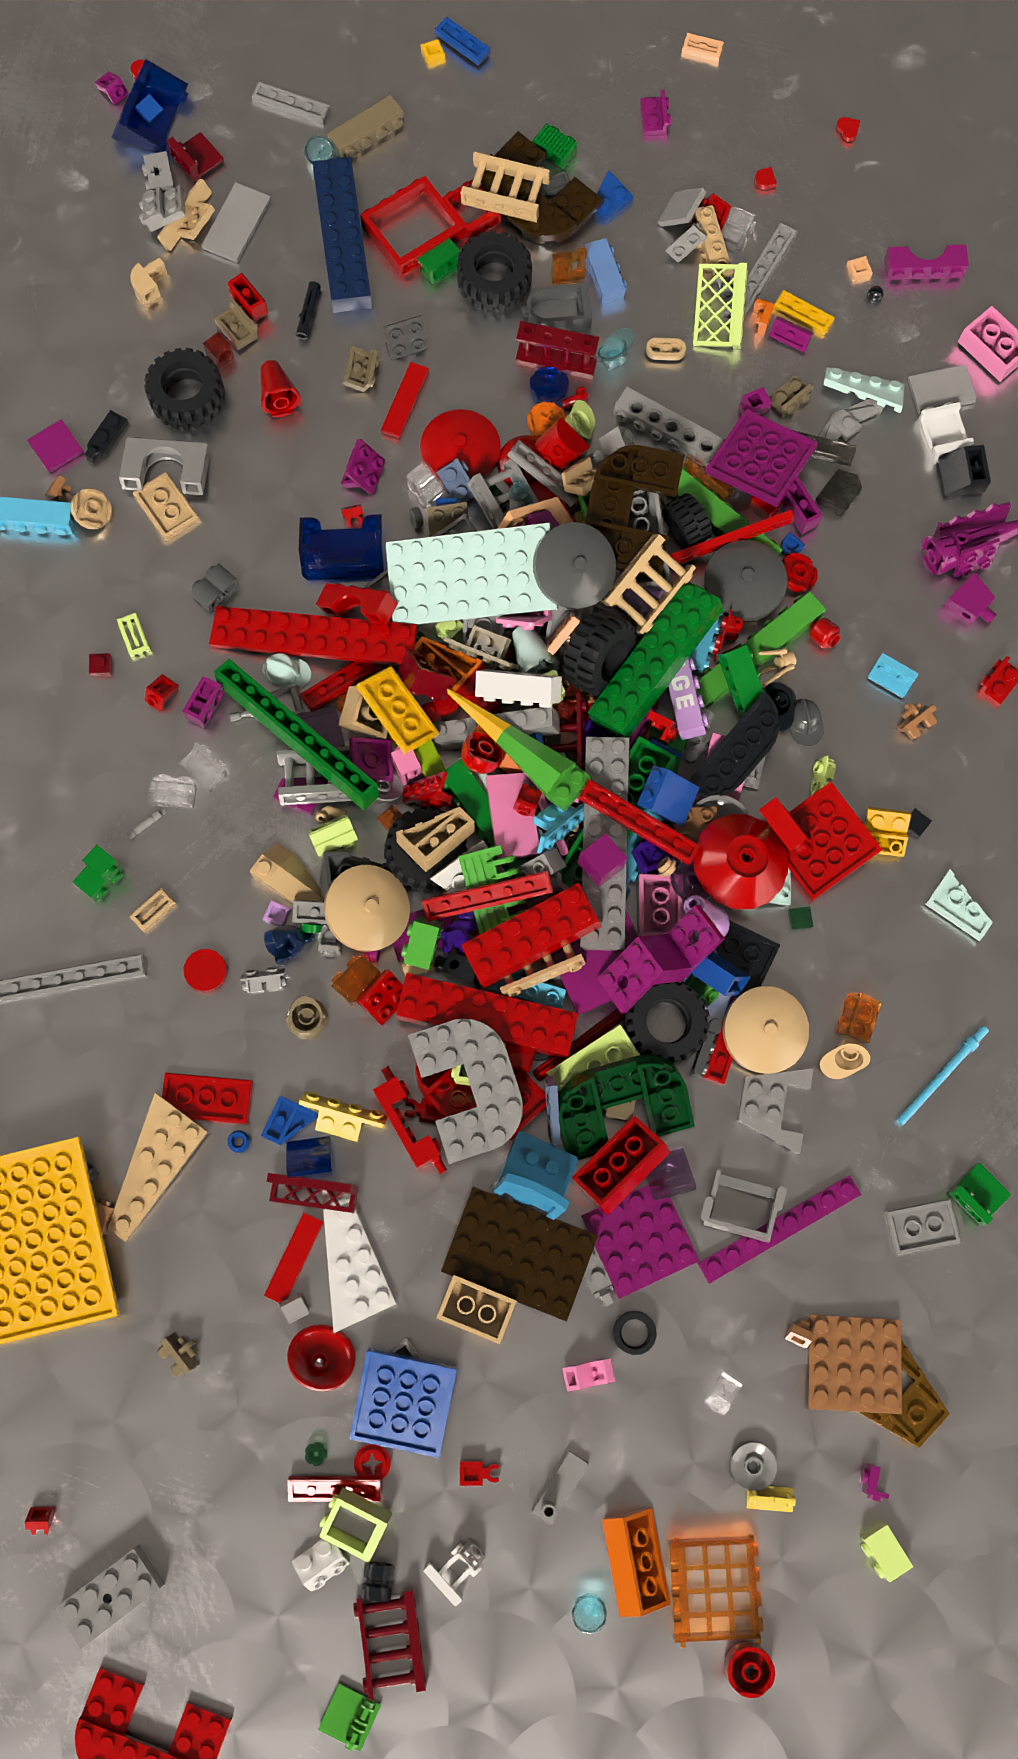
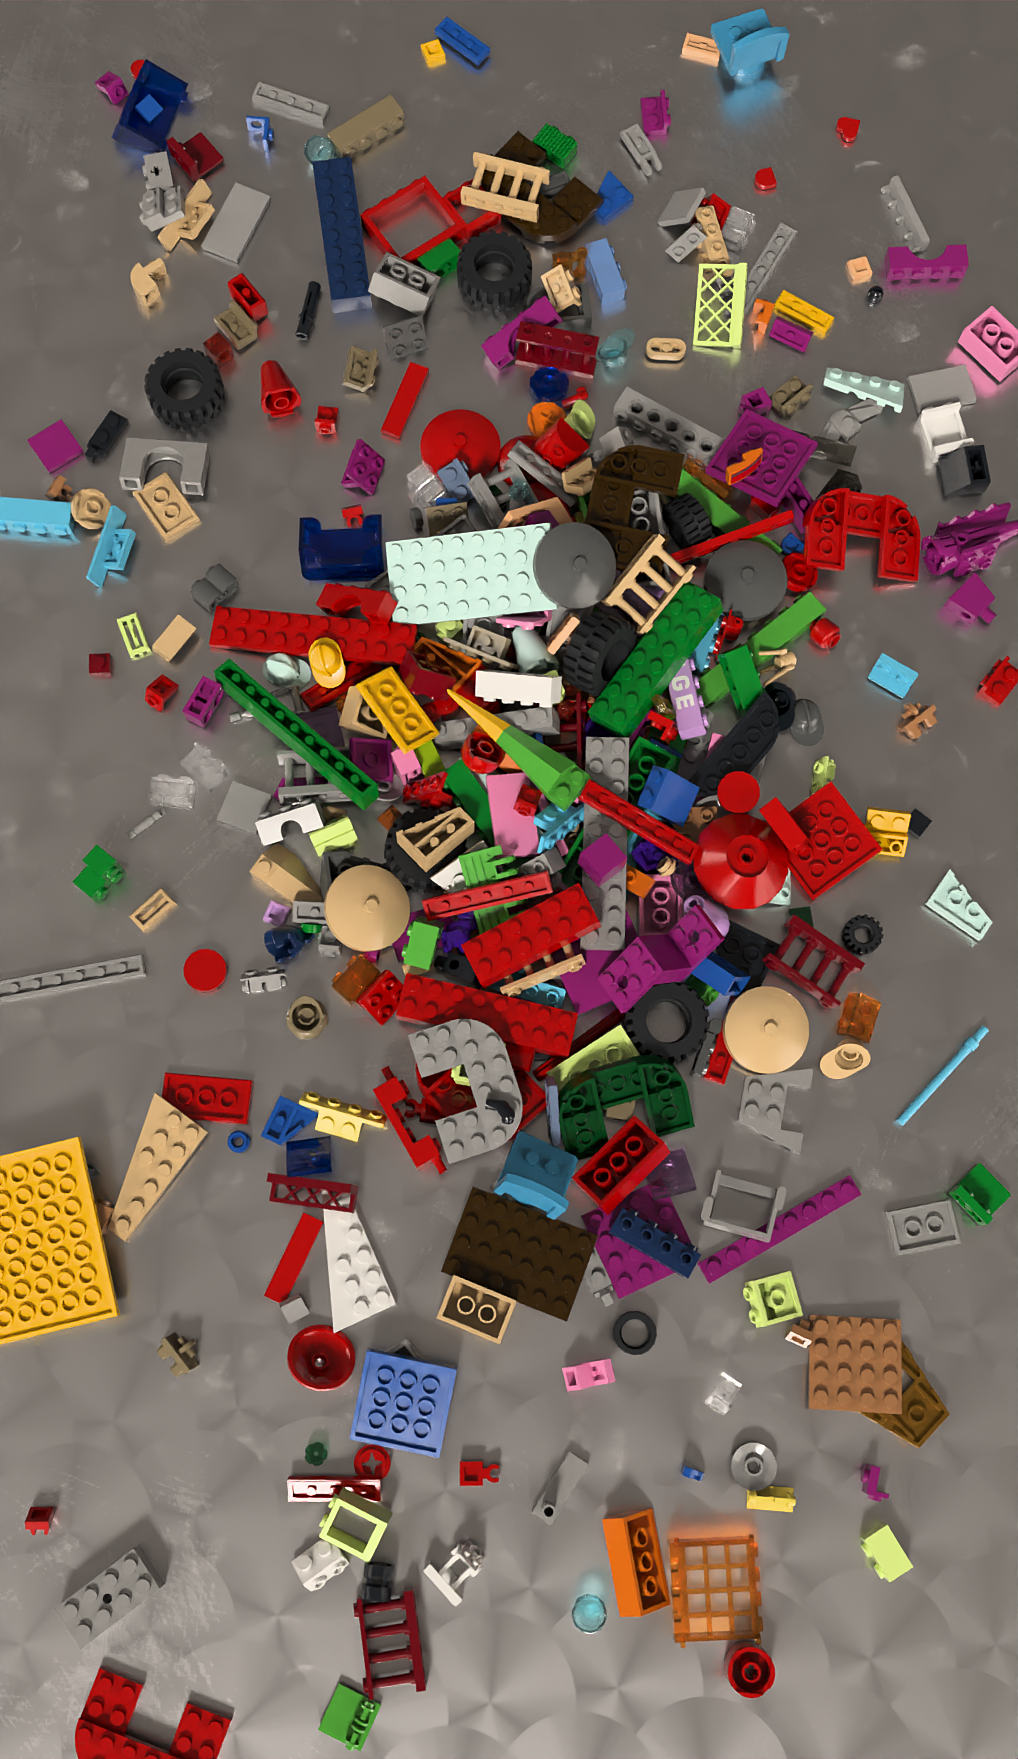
none -> medium azure bracket [86,505,136,587]
none -> tan hinge [152,614,197,662]
none -> light grey tile [217,781,273,835]
none -> blue bracket [246,116,274,152]
none -> arch [255,798,326,846]
none -> yellow piece [309,638,346,688]
none -> red bracket [314,406,339,434]
none -> light grey brick [368,252,441,317]
none -> magenta arch [481,296,563,370]
none -> black arm [485,1099,515,1125]
none -> tan bracket [541,264,582,312]
none -> dark blue brick [608,1207,701,1279]
none -> light grey hinge [620,123,662,176]
none -> orange plate [626,864,655,899]
none -> clear yellow tile [651,694,676,720]
none -> blue tile [681,1465,705,1481]
none -> dark azure piece [710,9,790,76]
none -> red tile [717,771,760,814]
none -> orange slope [725,448,763,486]
none -> yellowish green plate [743,1271,803,1328]
none -> dark red fence [761,914,865,1009]
none -> red plate [802,488,921,583]
none -> black tyre [842,914,884,955]
none -> light grey hinge [881,176,930,255]

